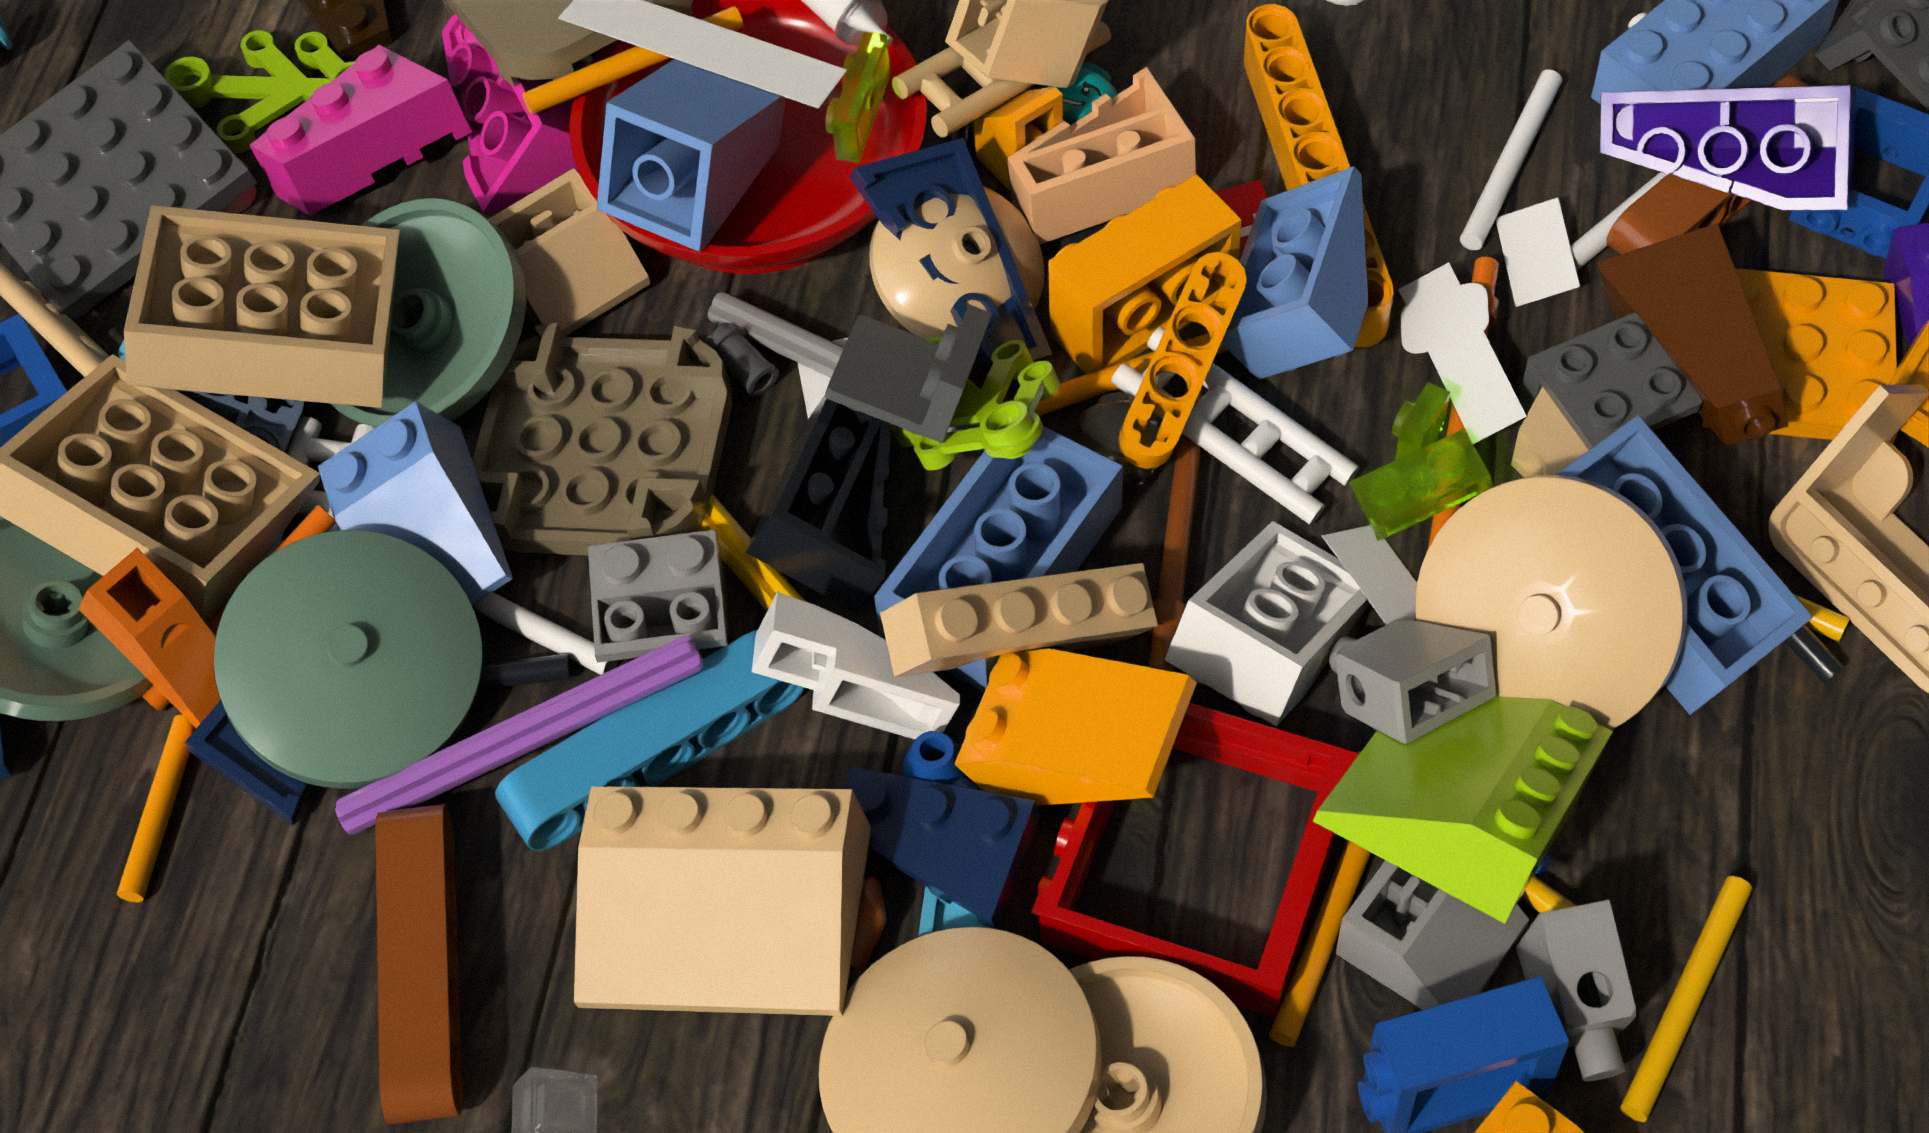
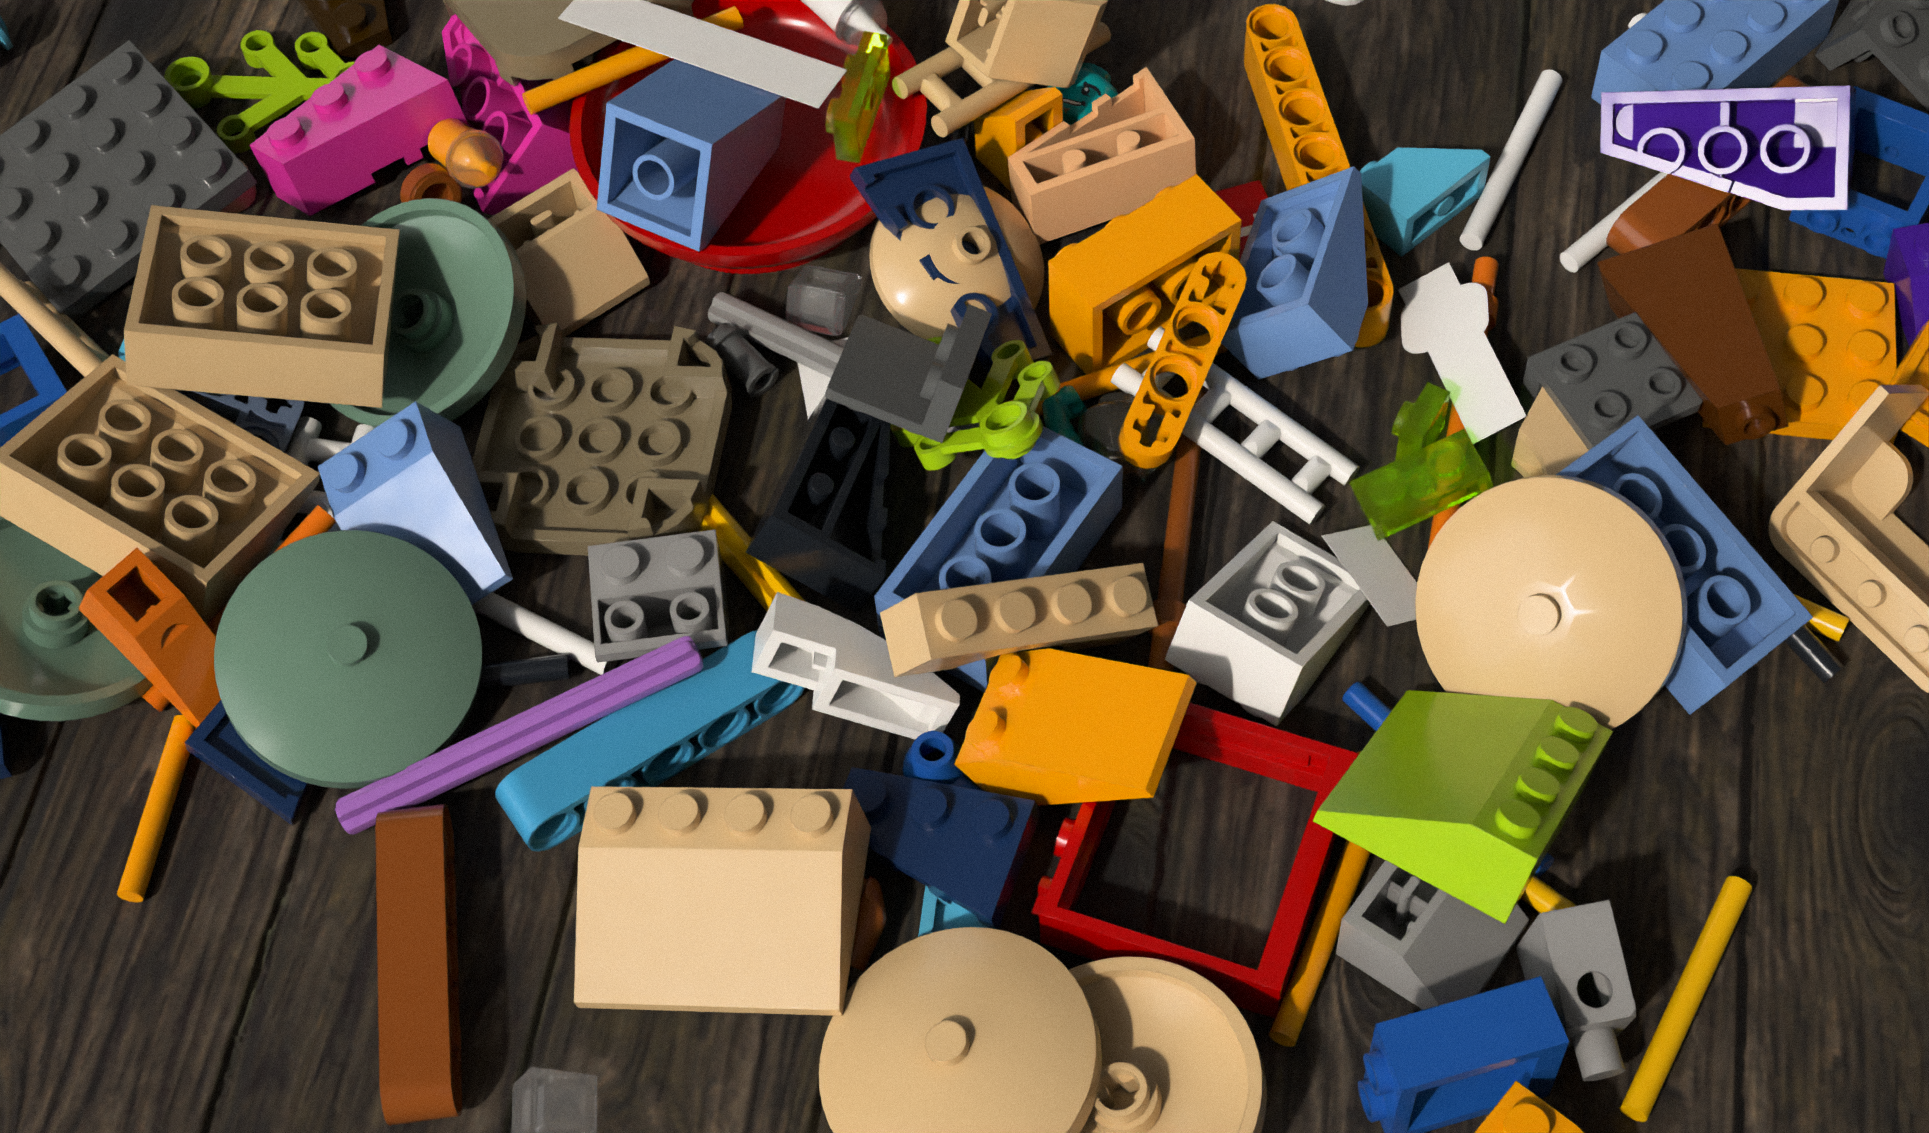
light grey torso [1329,619,1496,744] -> none
white sticker [1495,197,1580,307] -> none
none -> dark orange tile [400,163,462,203]
none -> clear piece [428,118,504,188]
none -> clear slope [785,265,862,336]
none -> teal arm [1042,385,1087,448]
none -> medium azure slope [1359,147,1491,257]

